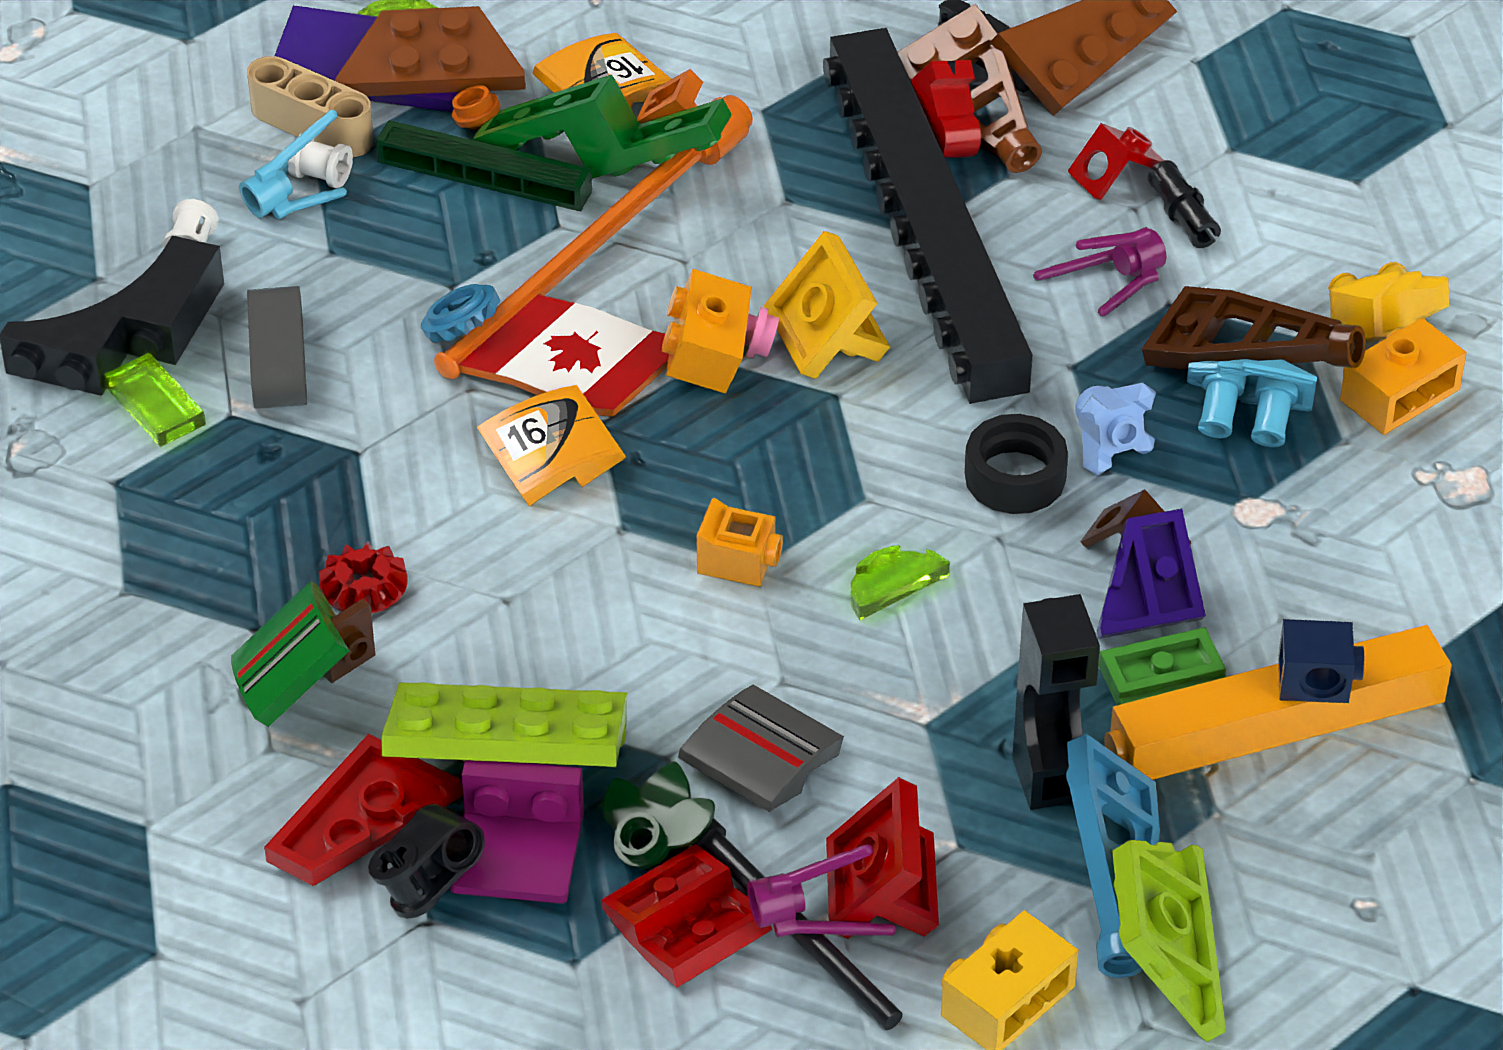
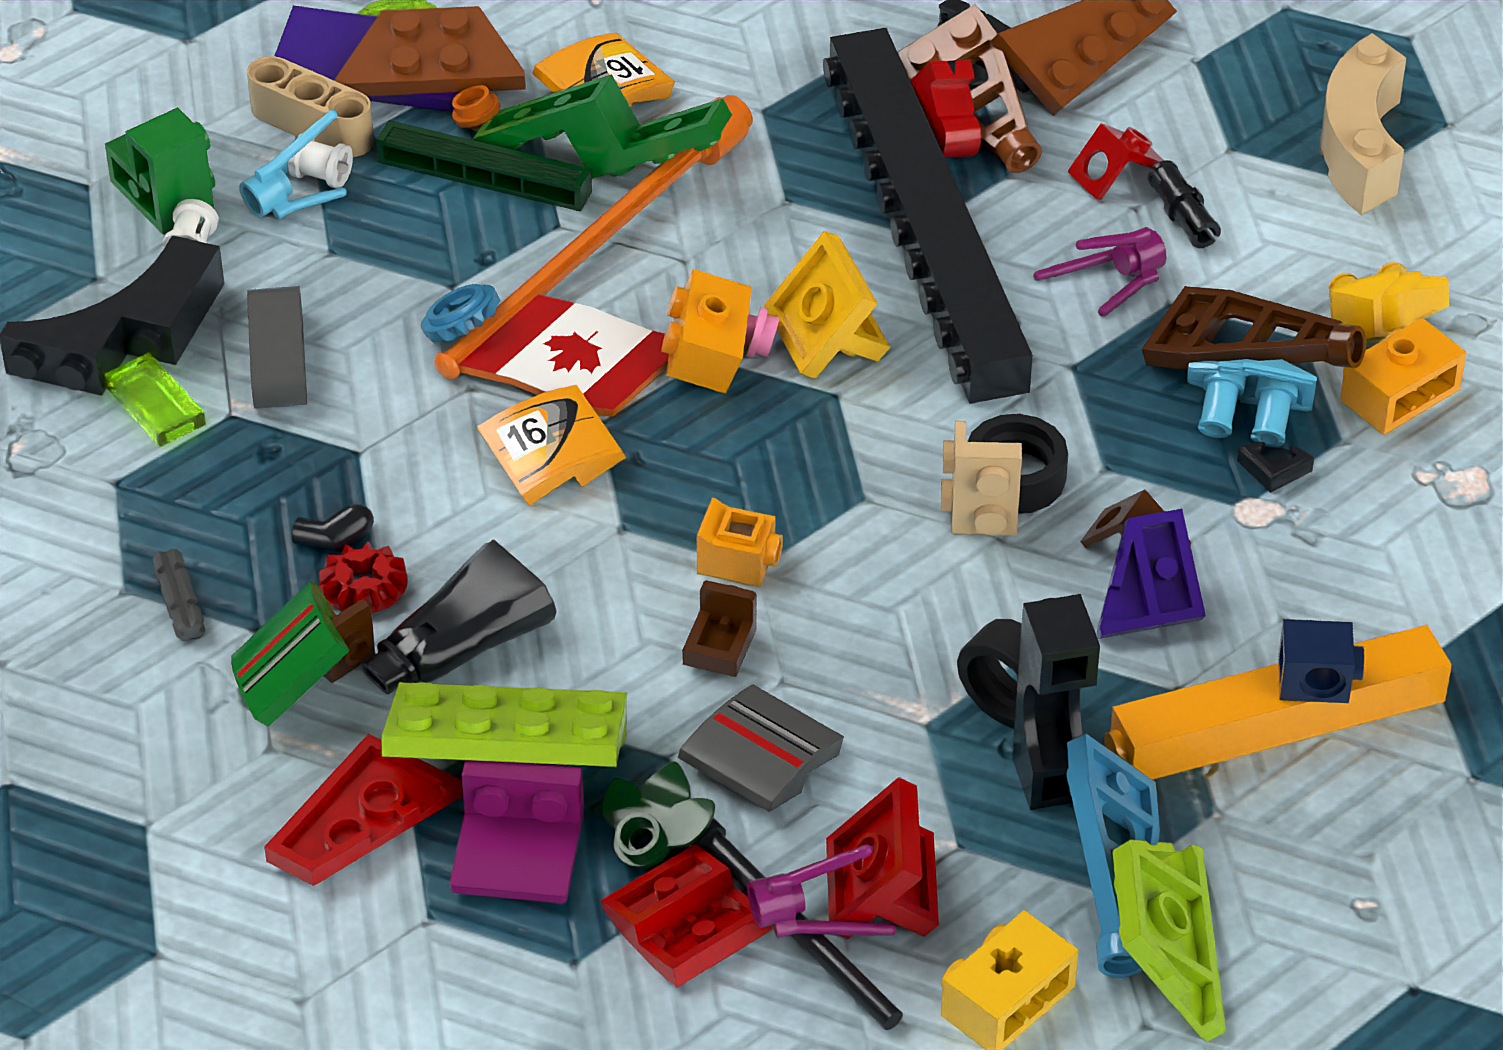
black piece [368,804,485,919] -> none
orange bracket [637,69,703,124] -> none
clear neon green tile [850,545,950,621] -> none
light blue rock [1075,383,1156,476] -> none
bright green plate [1098,627,1226,705] -> none
none -> green brick [105,107,215,234]
none -> dark grey axle [153,548,206,641]
none -> black arm [292,504,374,552]
none -> black piece [362,540,557,695]
none -> reddish brown bracket [682,580,757,677]
none -> tan bracket [941,421,1022,535]
none -> black tyre [957,619,1022,729]
none -> black tile [1237,442,1314,493]
none -> tan brick [1320,33,1406,215]

